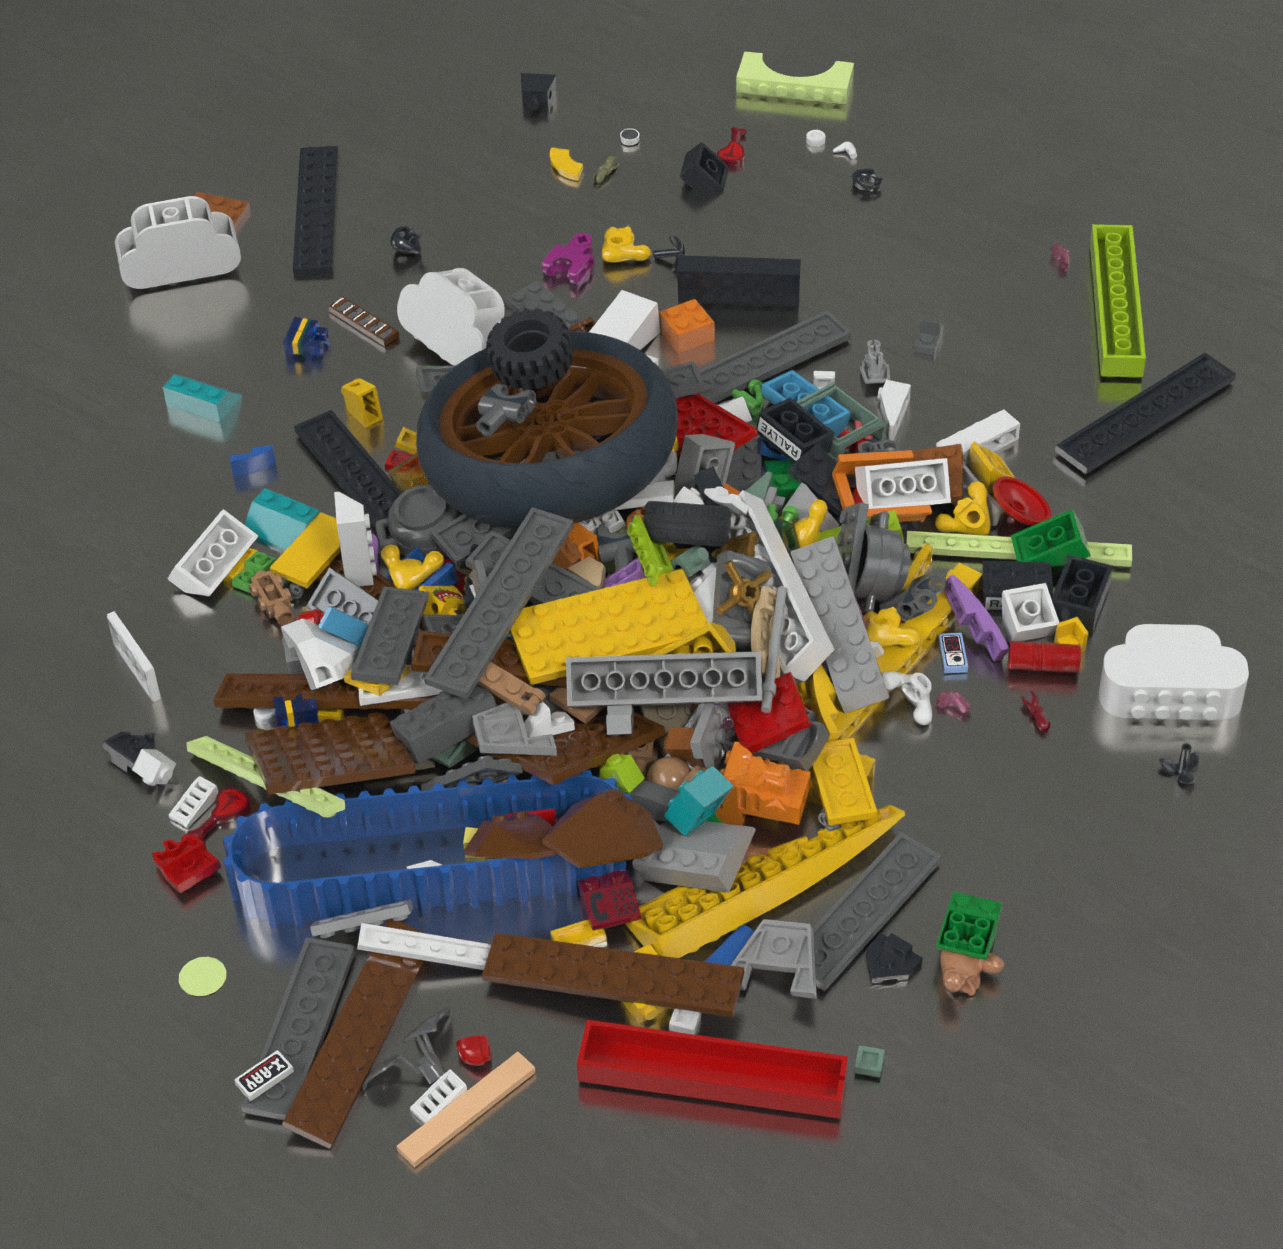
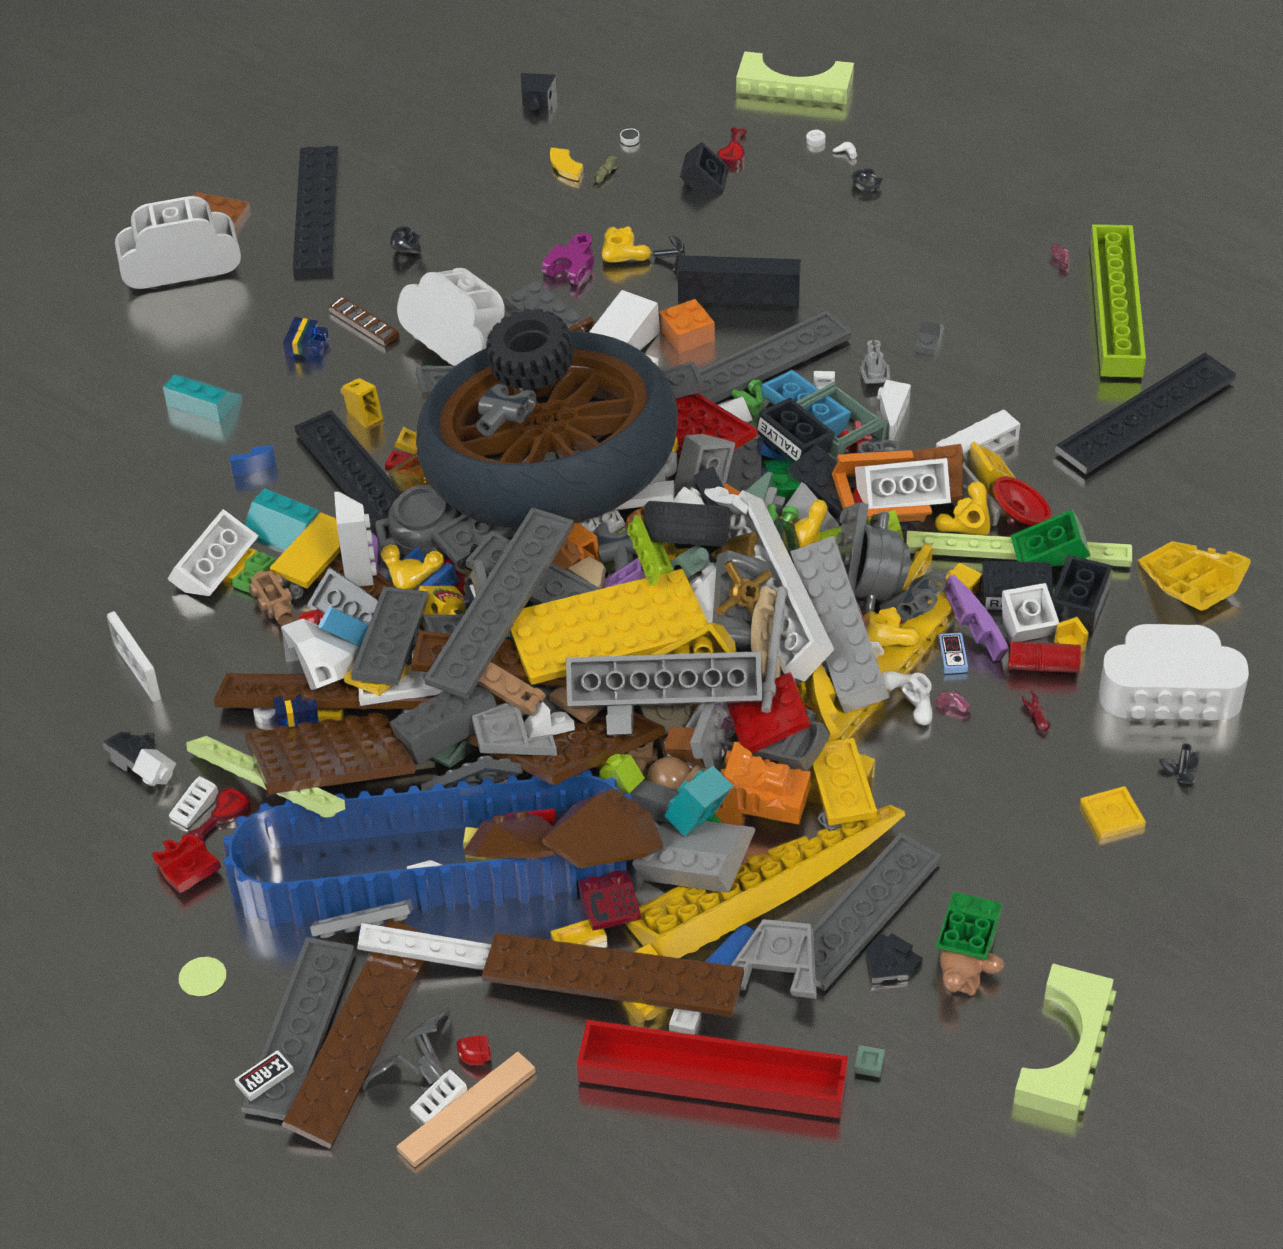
none -> yellowish green arch [1014,964,1117,1121]
none -> yellow tile [1080,786,1146,840]
none -> yellow wedge [1138,541,1251,611]

